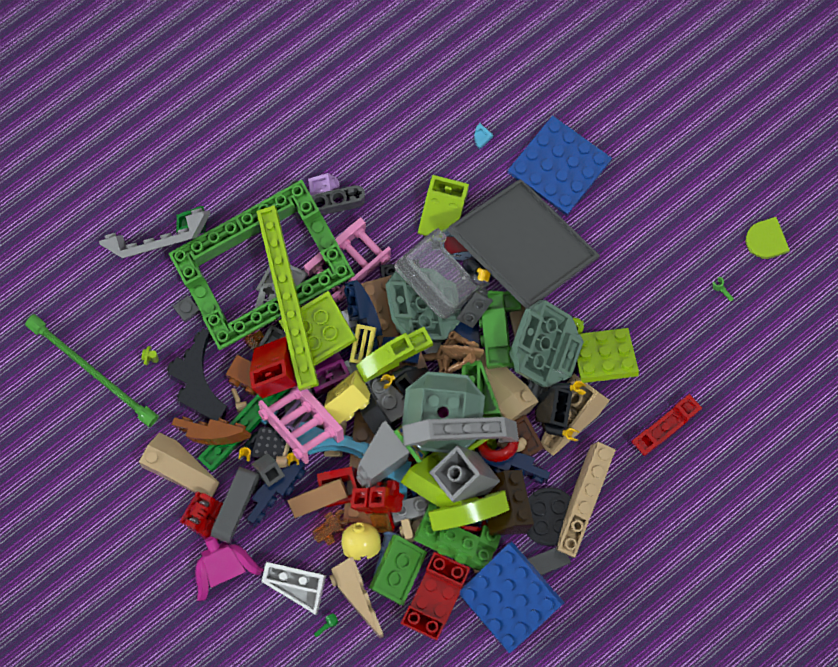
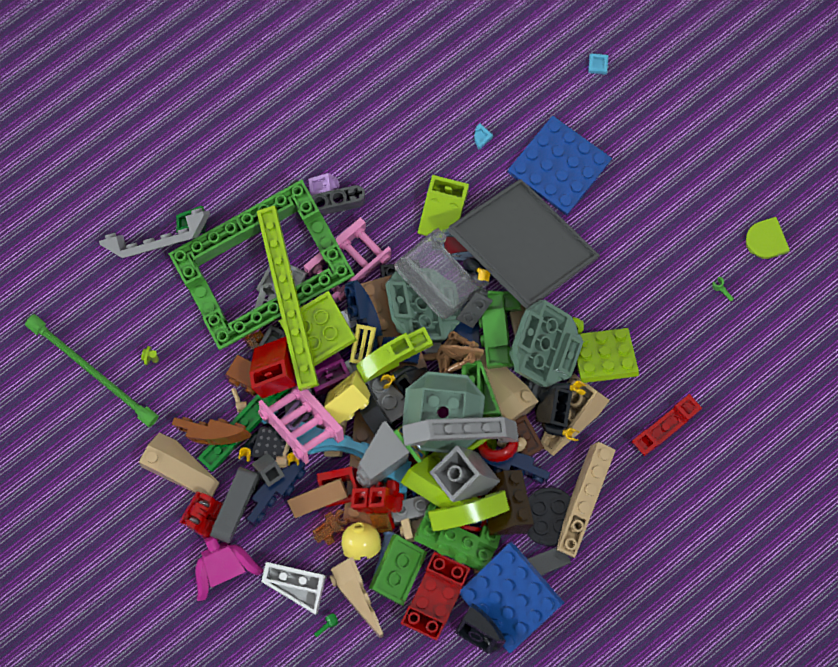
black arch [167,328,229,421] -> none
dark grey plate [173,295,200,323] -> none
none -> black slope [454,603,506,654]
none -> medium azure tile [588,53,608,75]

